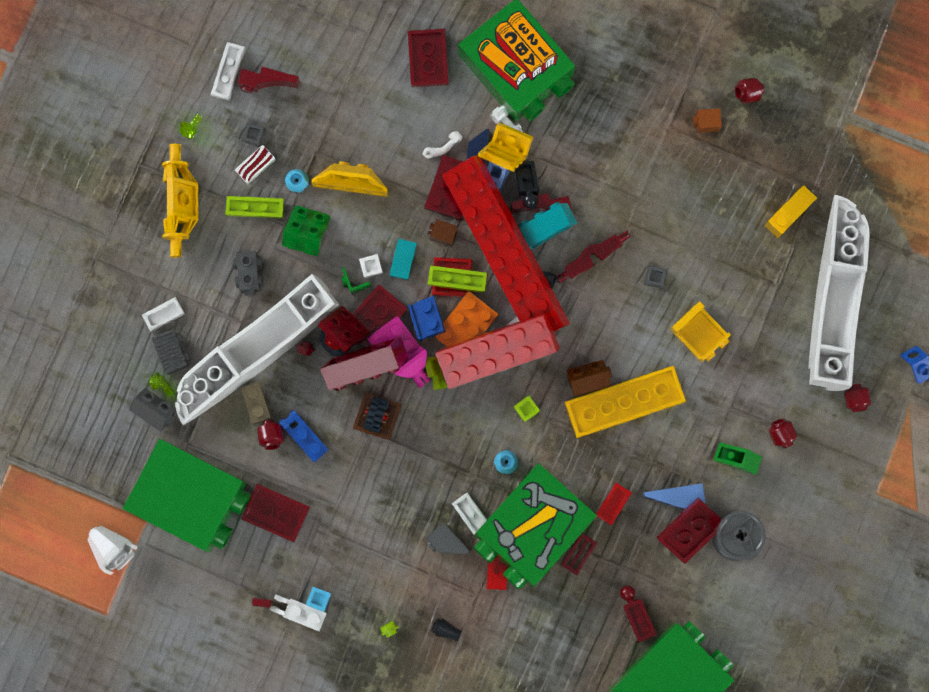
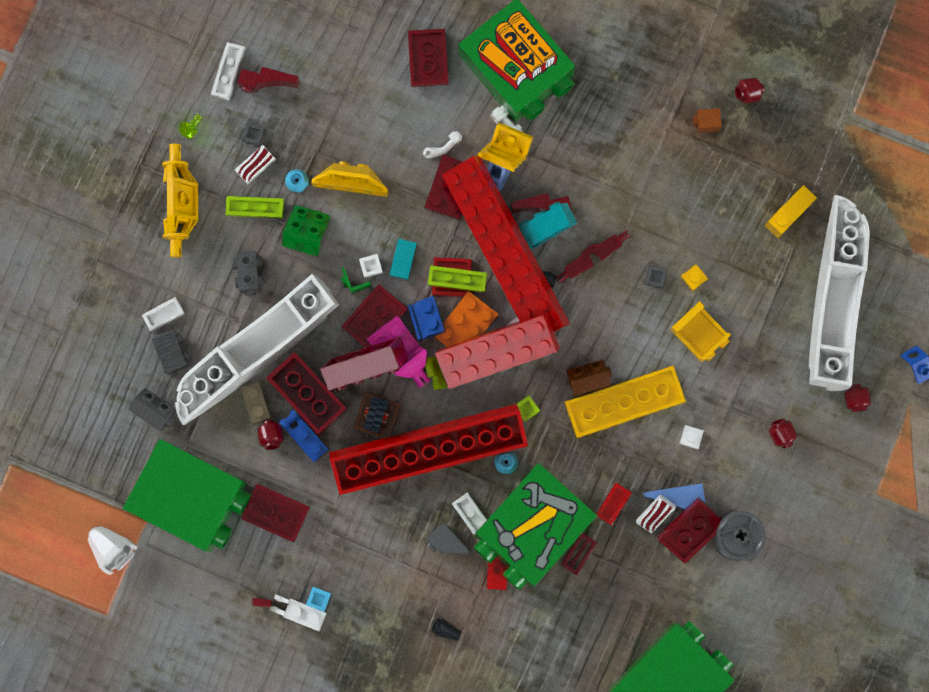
clear neon green plate [149,372,174,396] -> none
dark red plate [296,341,315,356] -> none
dark red plate [318,305,369,356] -> none
lime plate [380,621,399,637] -> none
reddish brown brick [428,219,458,247] -> none
dark blue tile [467,129,489,163] -> none
black plate [515,161,539,209] -> none
dark red plate [620,585,657,642] -> none
green slope [713,442,762,475] -> none
none -> dark red brick [266,352,348,436]
none -> red brick [329,404,528,495]
none -> tile [636,494,676,534]
none -> white plate [679,425,704,450]
none -> yellow plate [681,264,708,292]

